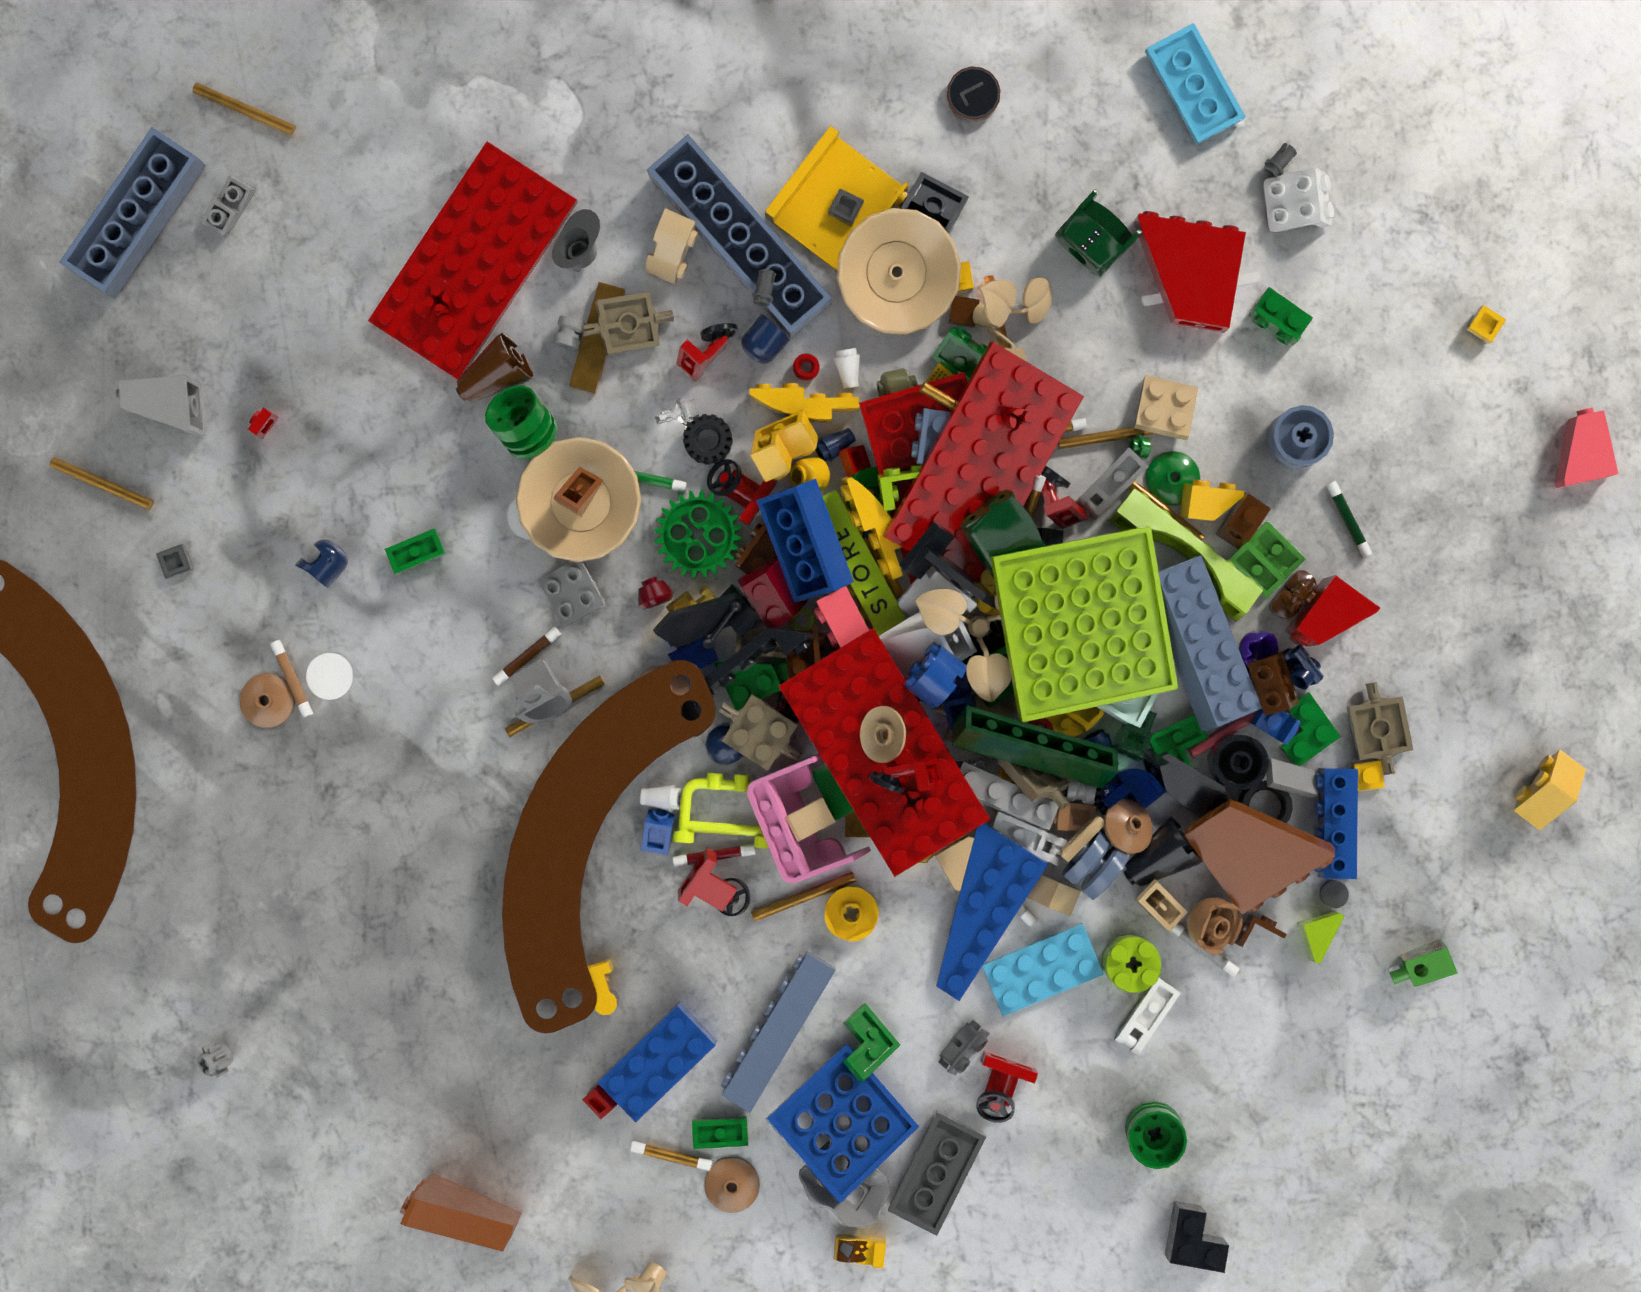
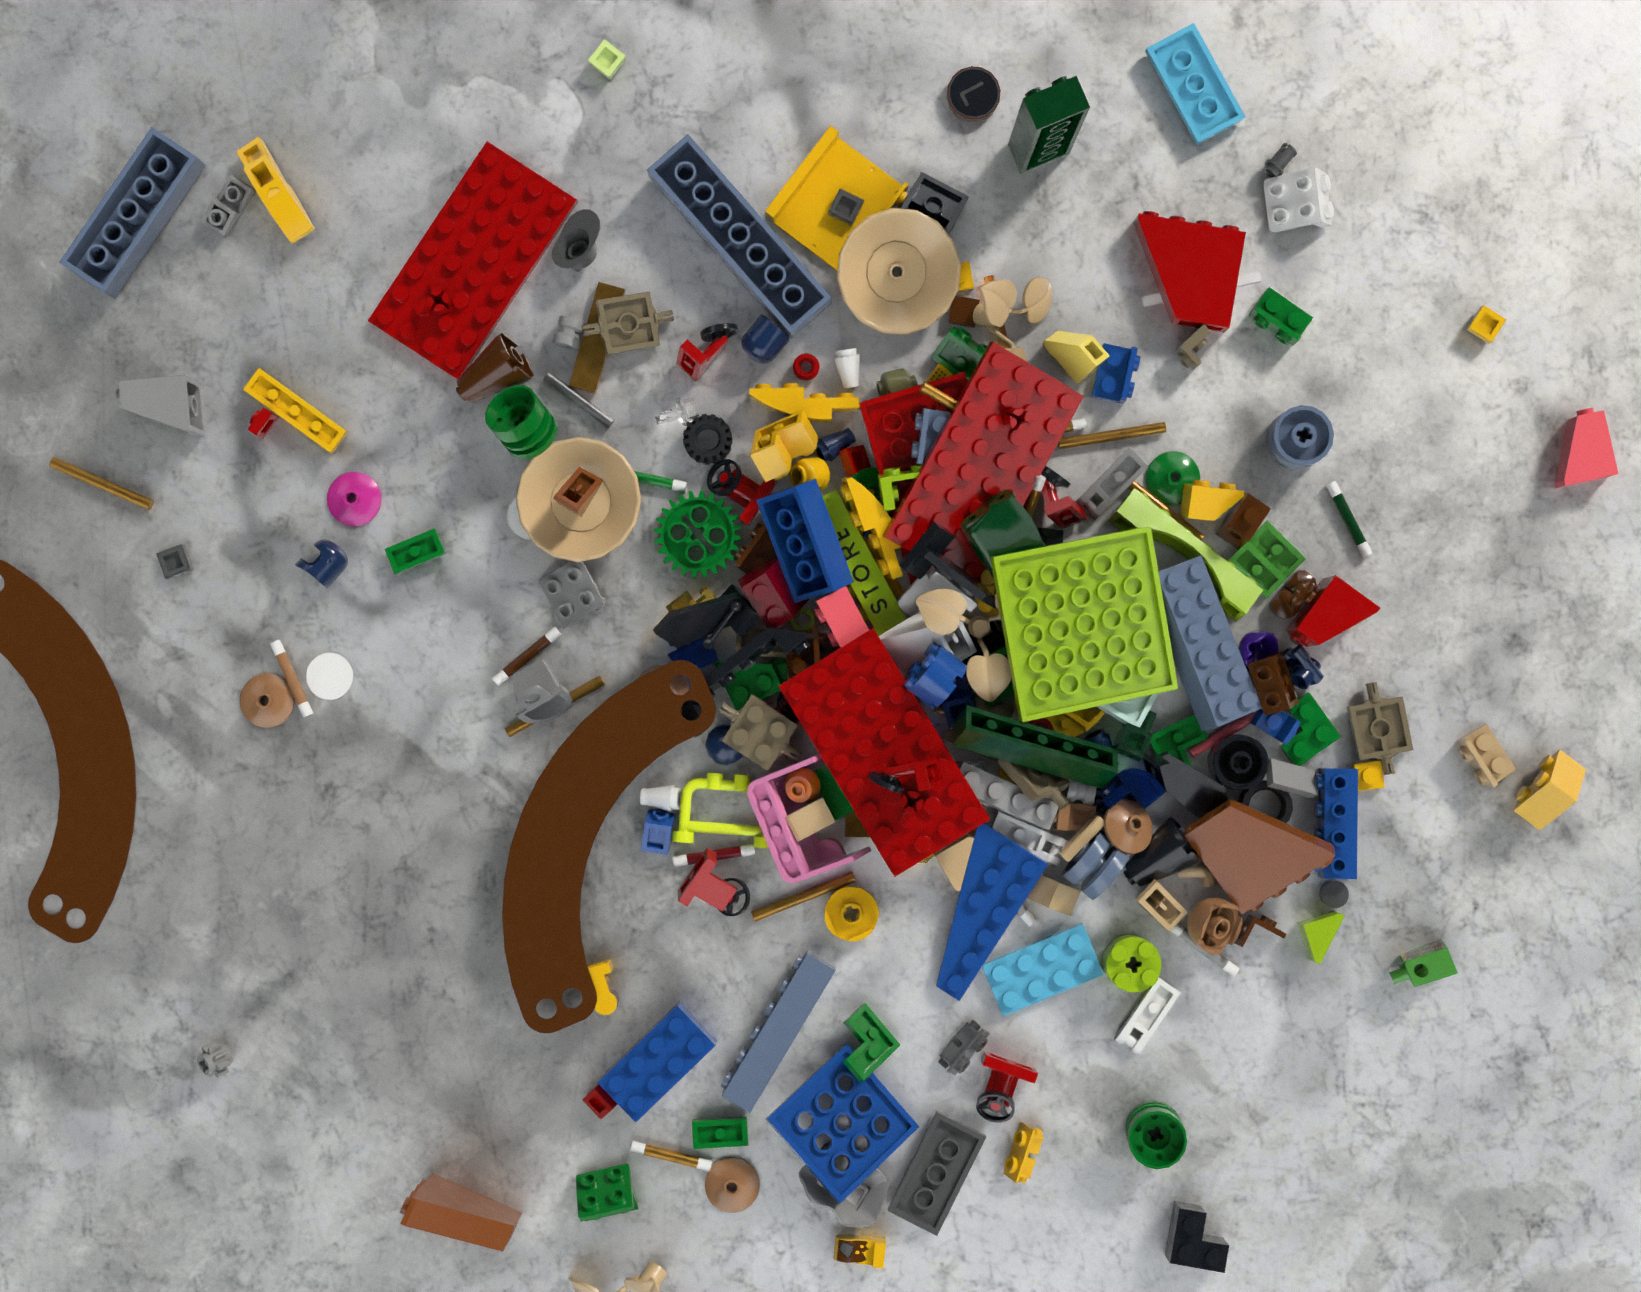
pearl gold bar [192,82,296,135] -> none
dark red cone [638,577,674,610] -> none
tan brick [645,208,699,285] -> none
dark grey pin [752,269,776,307] -> none
tan dish [860,706,906,763] -> none
dark green piece [1055,189,1142,277] -> none
green plate [1128,434,1151,459] -> none
tan plate [1134,375,1198,440] -> none
none -> yellow slope [236,137,315,244]
none -> yellow plate [243,368,349,454]
none -> dark pink dish [327,472,382,526]
none -> flat silver bar [543,372,615,428]
none -> green bracket [576,1163,639,1222]
none -> yellowish green plate [588,39,627,80]
none -> orange cone [784,767,821,804]
none -> yellow hinge [1003,1122,1044,1183]
none -> dark green brick [1008,76,1090,174]
none -> light yellow slope [1042,331,1110,384]
none -> blue bracket [1091,343,1141,404]
none -> dark tan bracket [1175,325,1211,370]
none -> tan arm [1178,864,1216,887]
none -> tan bracket [1456,724,1516,788]

